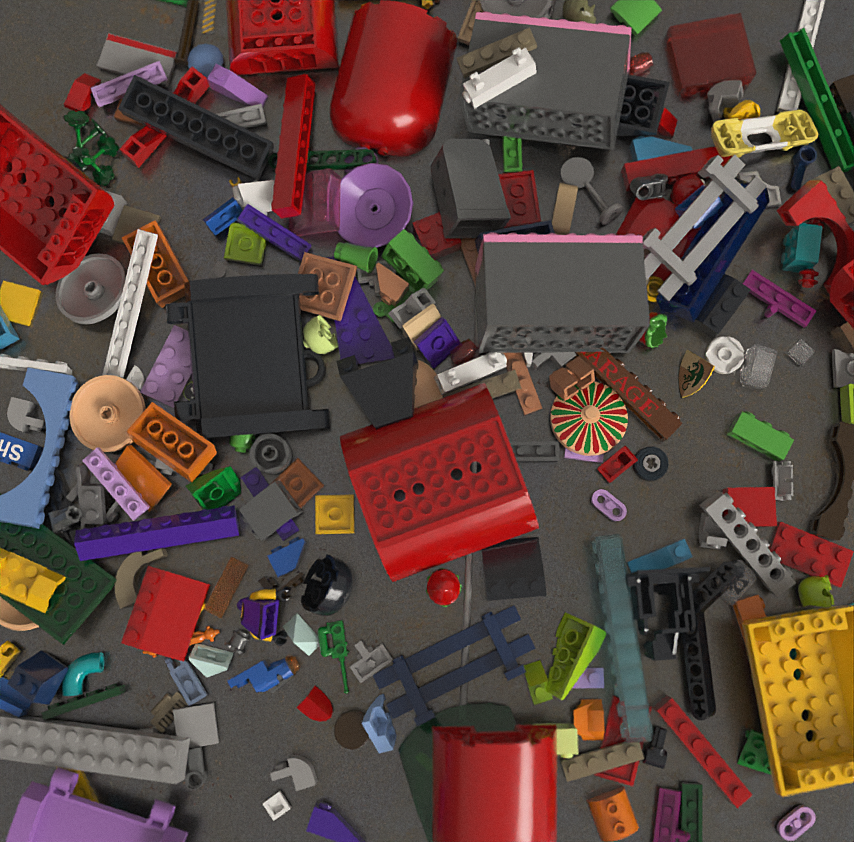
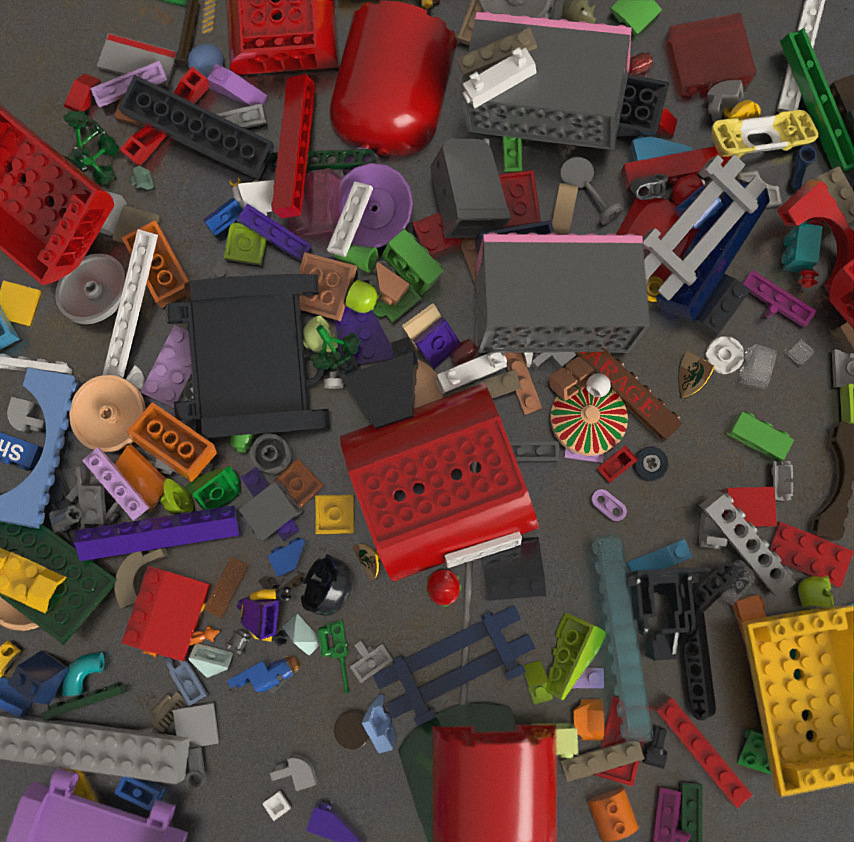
red brick [296,686,333,722] -> none
light grey brick [388,287,436,328] -> none
bright green hair [639,312,667,348] -> none
lavender plate [777,805,815,841] -> none
none -> blue brick [115,777,166,811]
none -> sand green tile [129,166,154,190]
none -> lime piece [160,479,194,515]
none -> dark green plant [310,325,360,369]
none -> white tile [324,372,343,389]
none -> white tile [327,181,373,257]
none -> lime helmet [346,279,379,313]
none -> shield [353,543,380,581]
none -> white tile [445,531,522,568]
none -> white piece [586,373,611,397]

